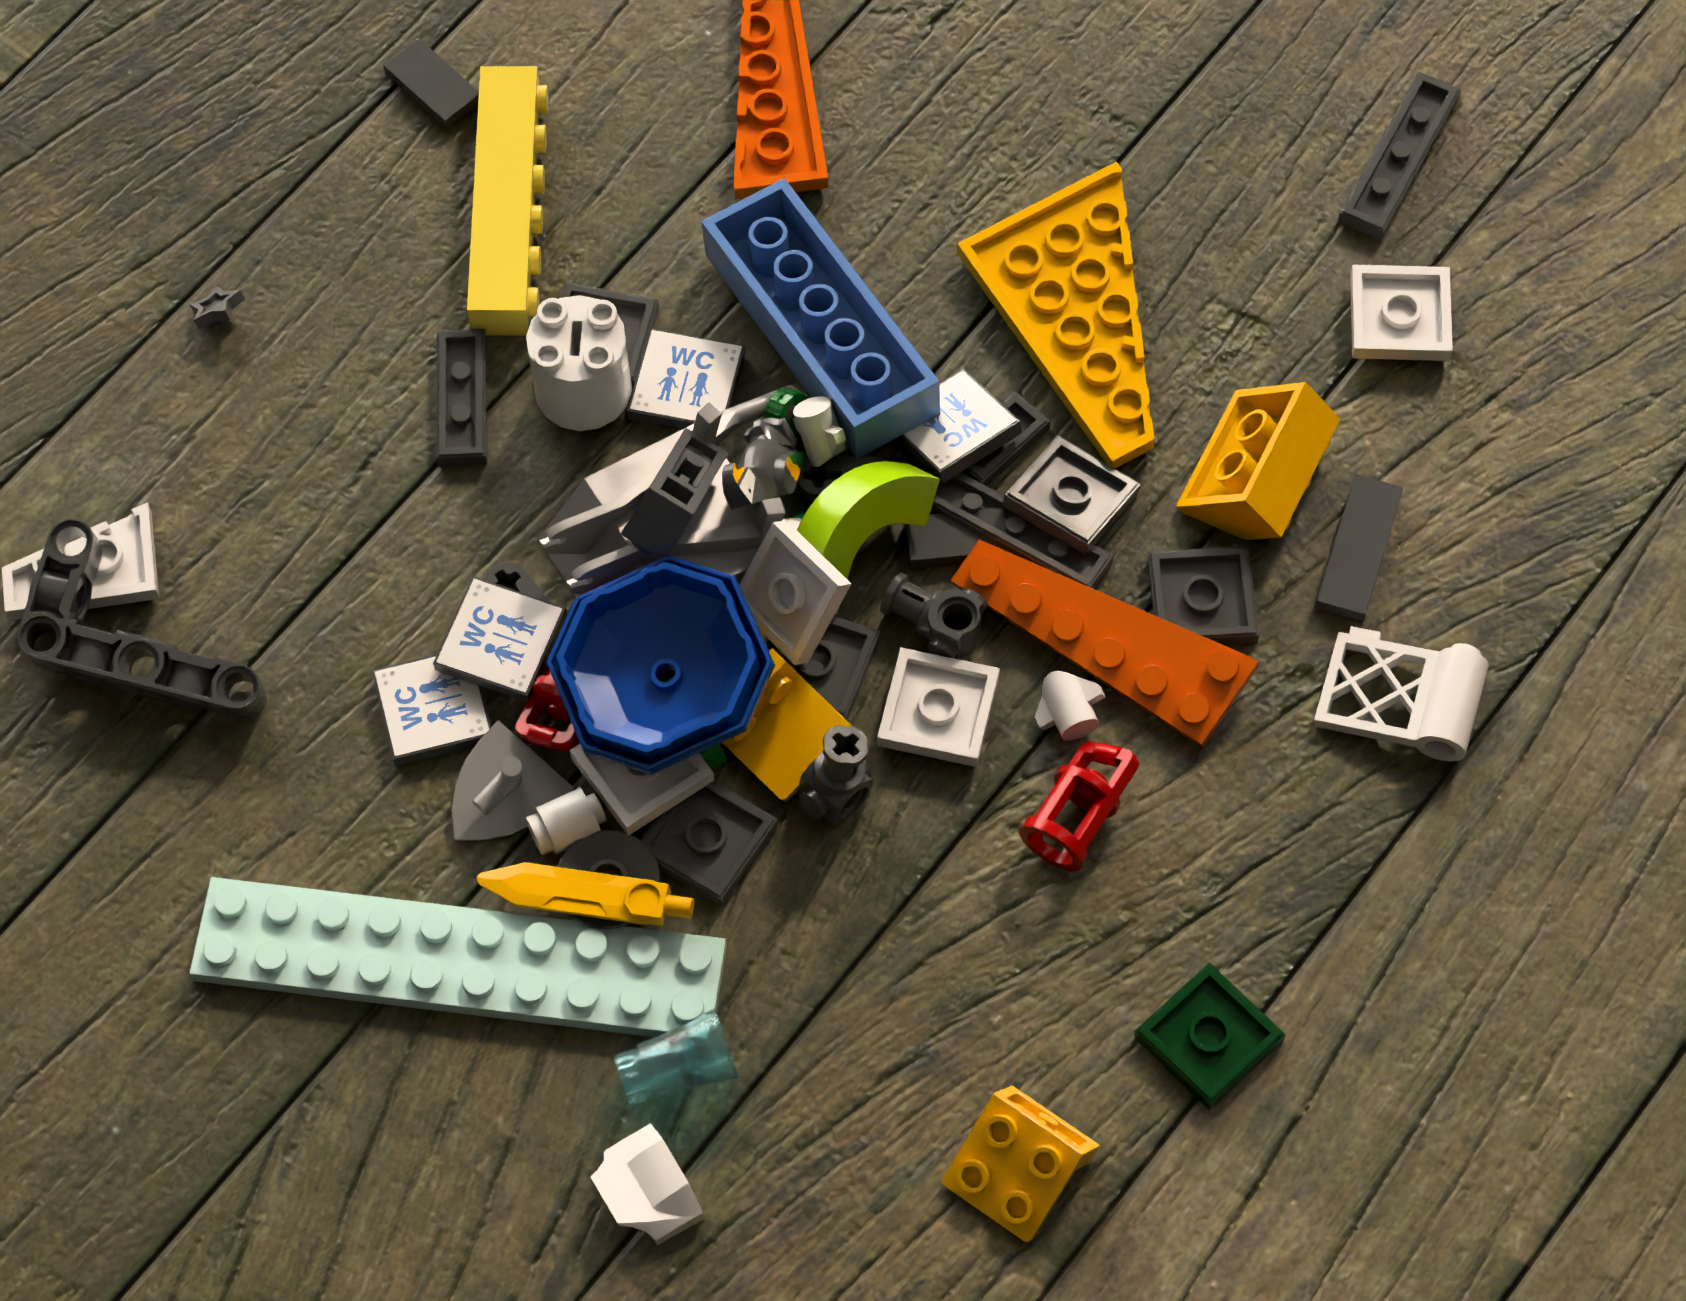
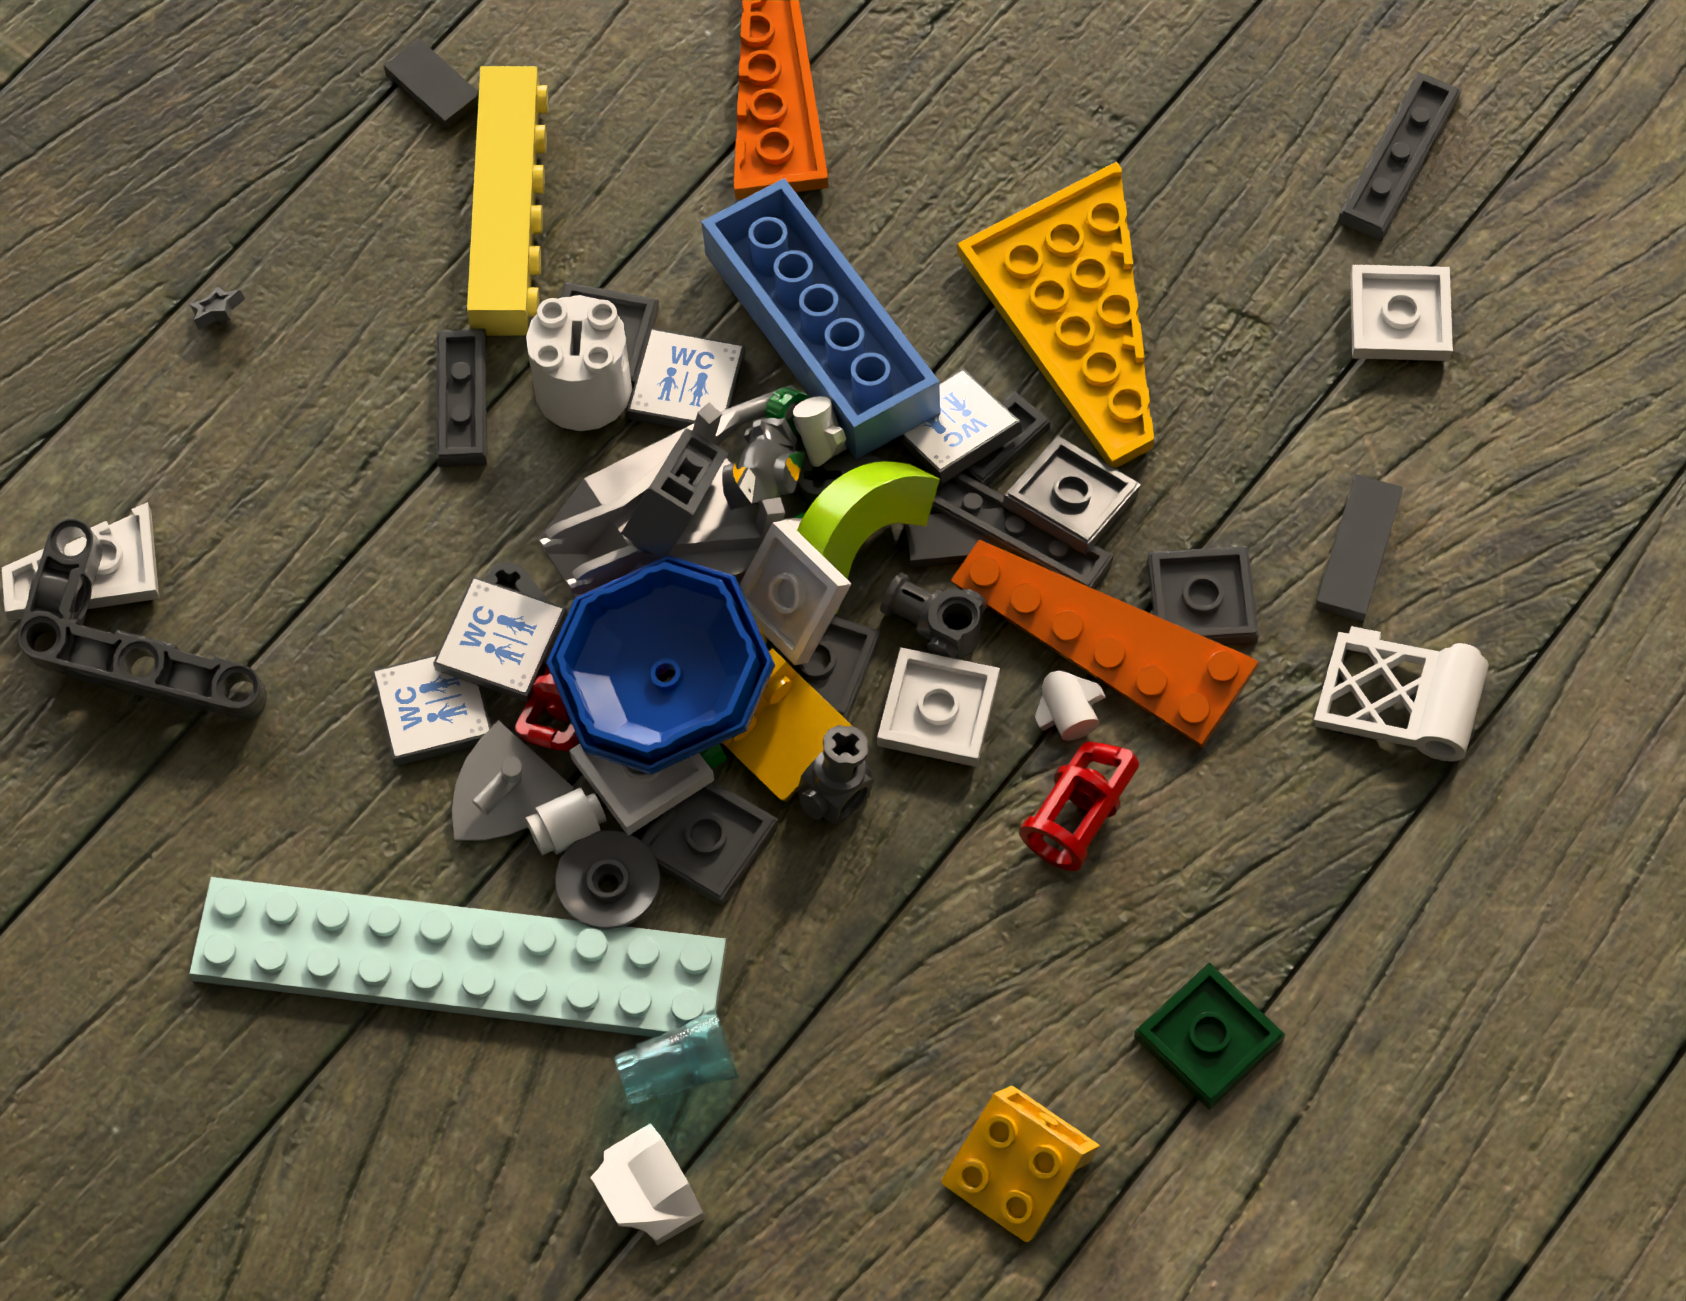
yellow piece [477,862,694,926] -> none
yellow slope [1176,382,1340,540] -> none

